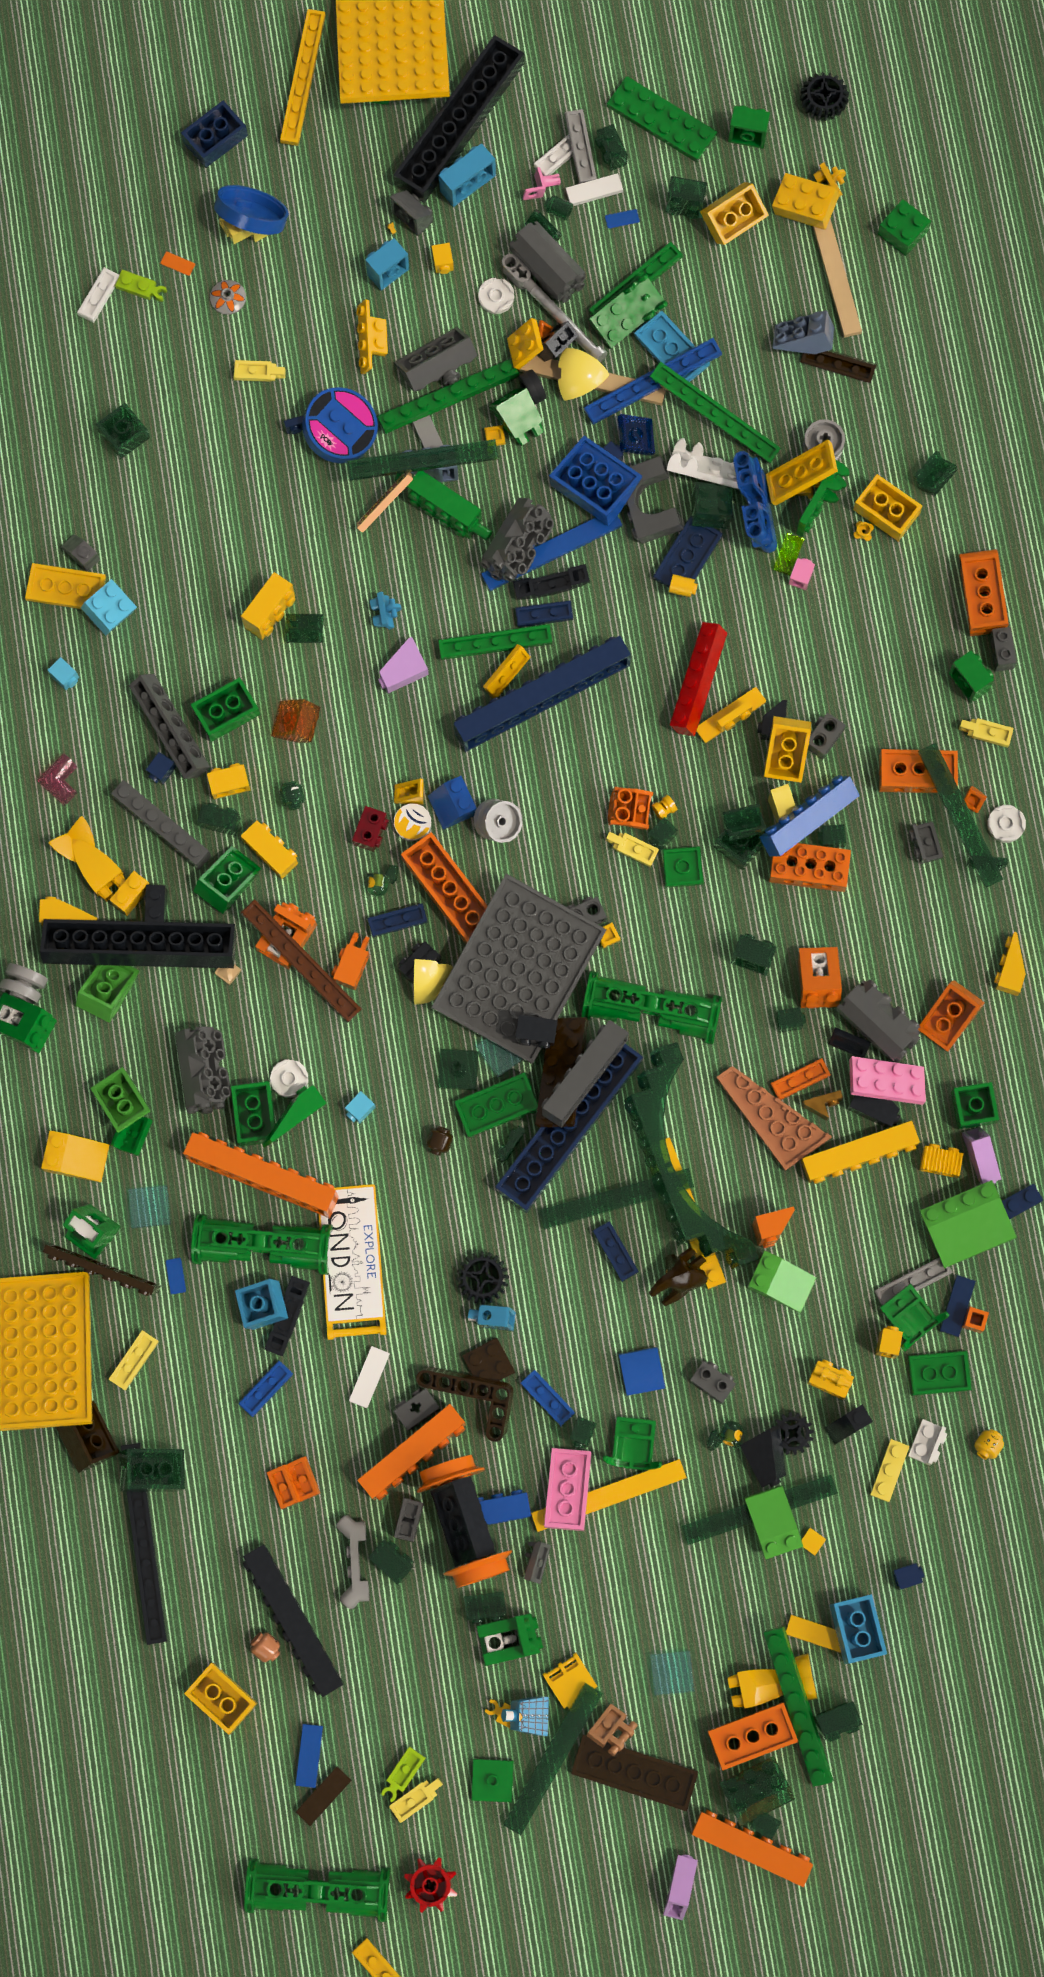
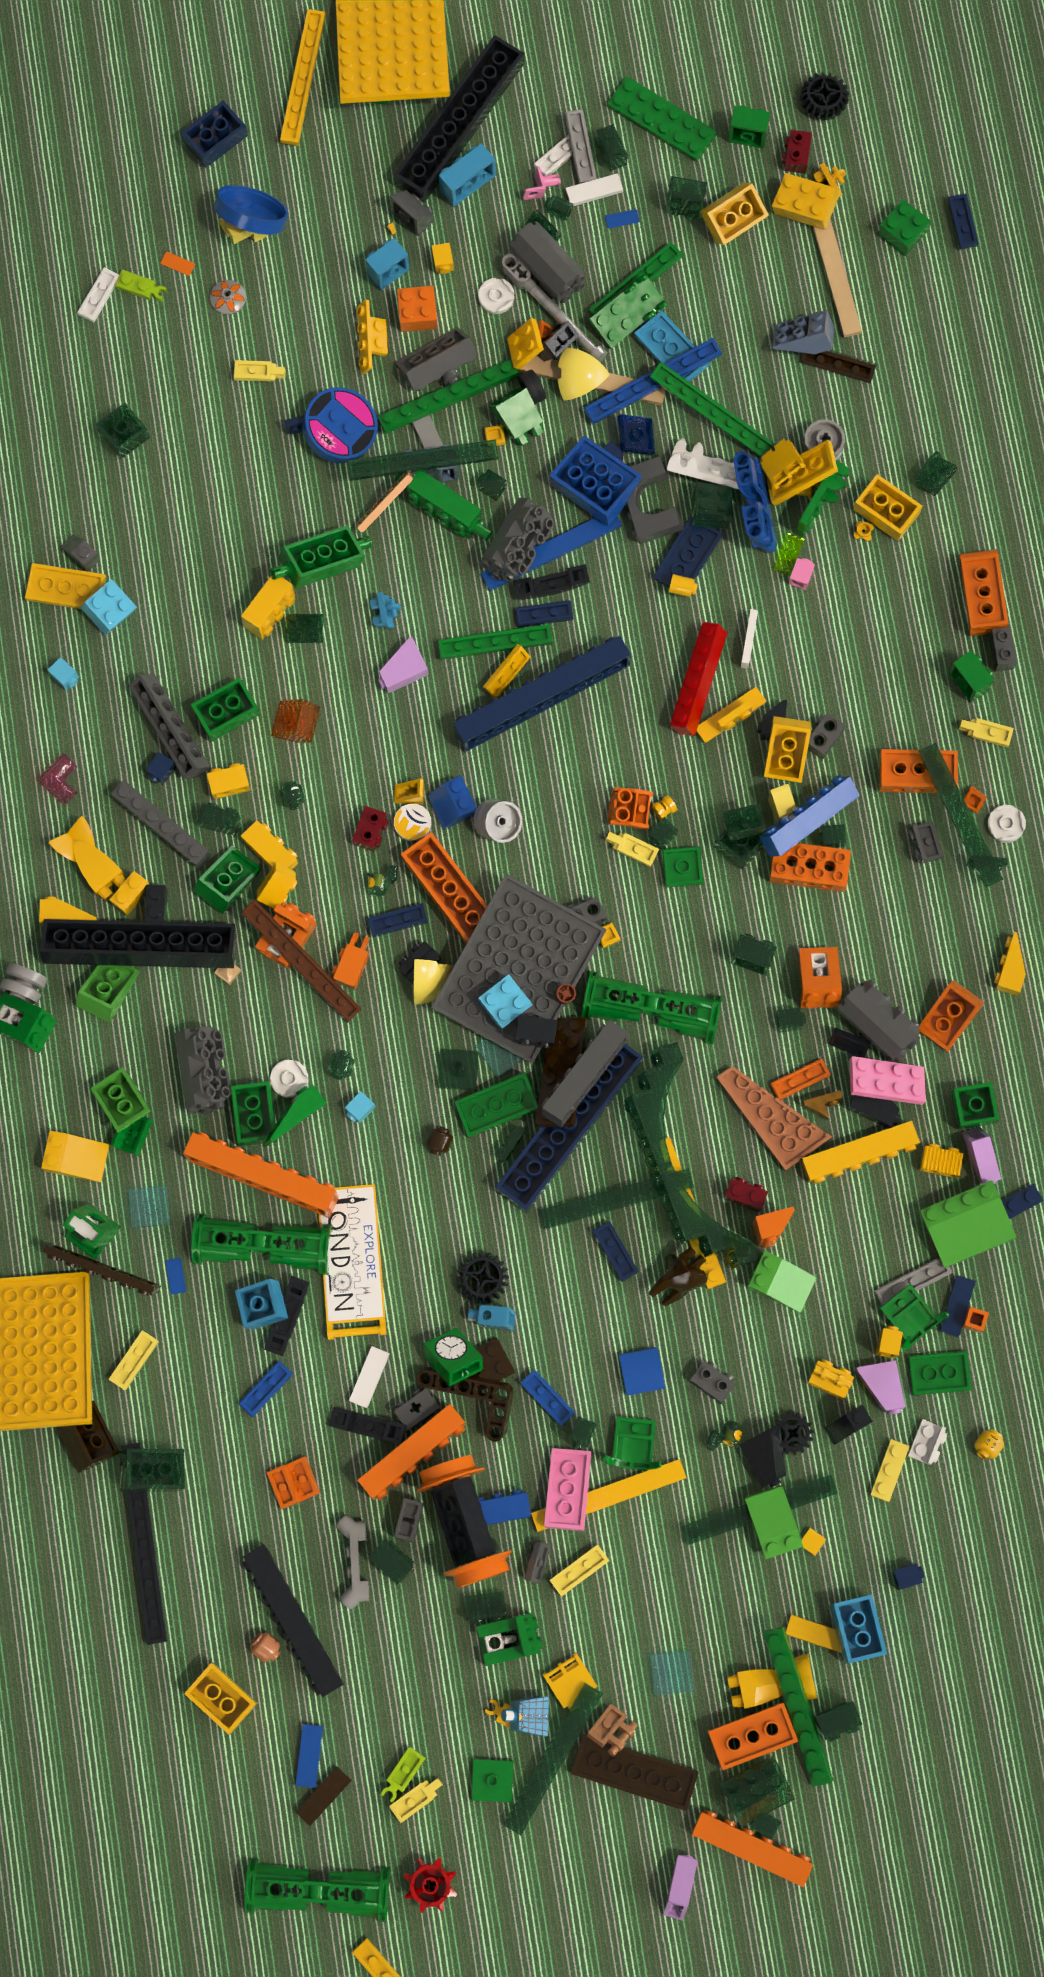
none -> yellow brick [257,862,297,909]
none -> green brick [270,525,372,589]
none -> clear green head [327,1050,355,1080]
none -> black slope [329,1407,407,1444]
none -> orange brick [397,286,438,332]
none -> green brick [424,1328,483,1387]
none -> clear green brick [477,469,507,501]
none -> medium azure brick [477,974,533,1030]
none -> light yellow plate [550,1545,609,1597]
none -> copper wheel [555,984,576,1004]
none -> dark red brick [724,1177,768,1212]
none -> white tile [741,609,758,669]
none -> yellow plate [760,438,806,490]
none -> dark red brick [782,130,812,174]
none -> lavender slope [855,1360,905,1415]
none -> dark blue plate [948,194,979,250]

